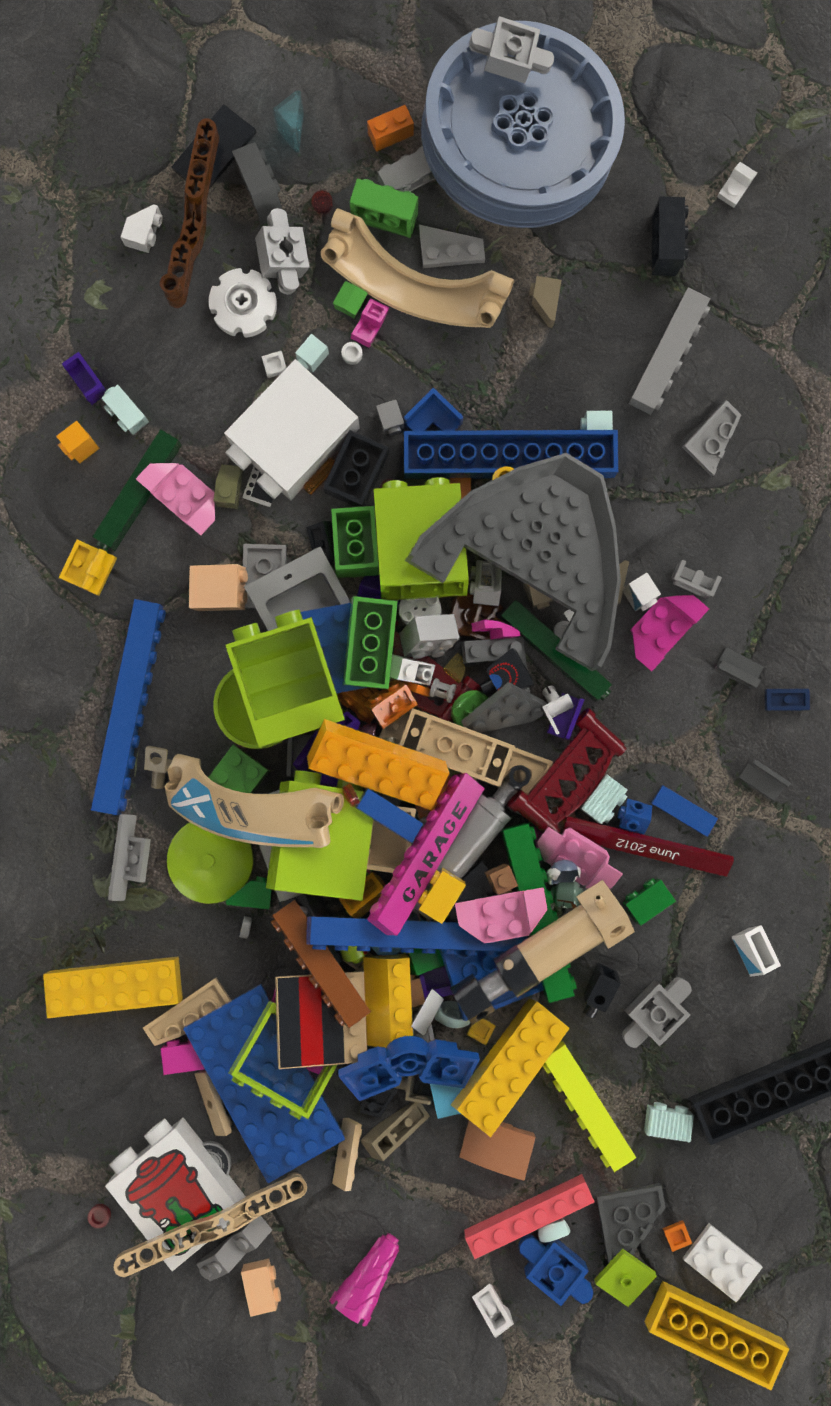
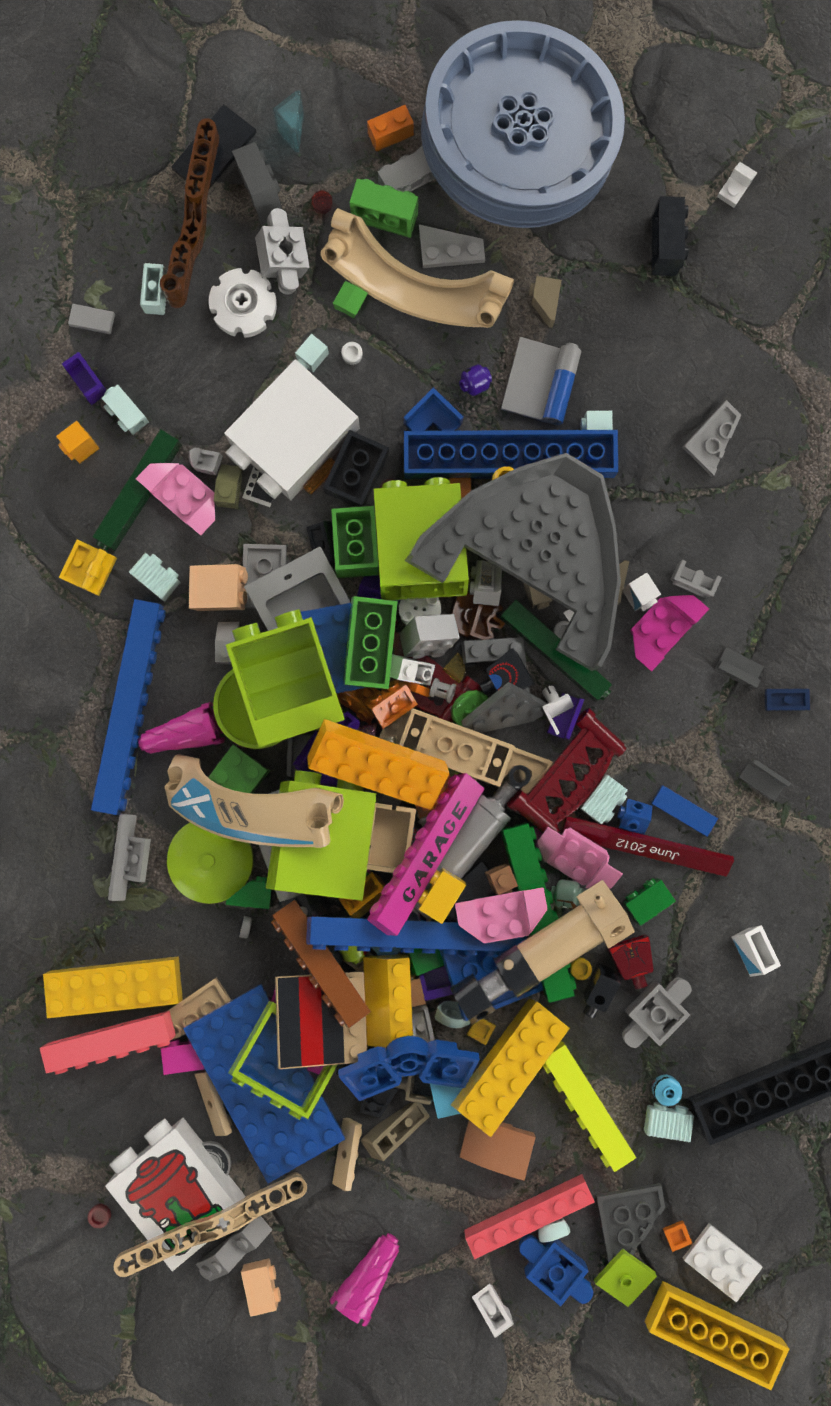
white slope [121,204,163,253] -> none
dark tan bracket [144,746,172,789] -> none
white tile [261,351,286,378] -> none
clear red tile [342,783,360,807] -> none
dark pink slope [351,299,389,348] -> none
blue tile [355,789,423,843] -> none
light grey brick [376,400,404,436] -> none
white sticker [411,989,444,1036] -> none
light grey brick [469,16,554,83] -> none
dark pink slope [471,620,520,639] -> none
sand blue hair [546,860,581,885] -> none
light grey brick [629,287,711,415] -> none
none -> coral brick [40,1011,176,1075]
none -> light grey tile [68,304,115,334]
none -> light aqua brick [129,553,181,602]
none -> dark pink cone [138,702,225,754]
none -> light aqua brick [140,263,167,315]
none -> light grey plate [189,448,223,475]
none -> light grey slope [215,622,240,665]
none -> dark purple head [459,364,492,396]
none -> light grey door [501,337,581,425]
none -> yellow tile [570,958,592,980]
none -> dark red torso [606,934,654,989]
none -> medium azure head [651,1074,682,1106]

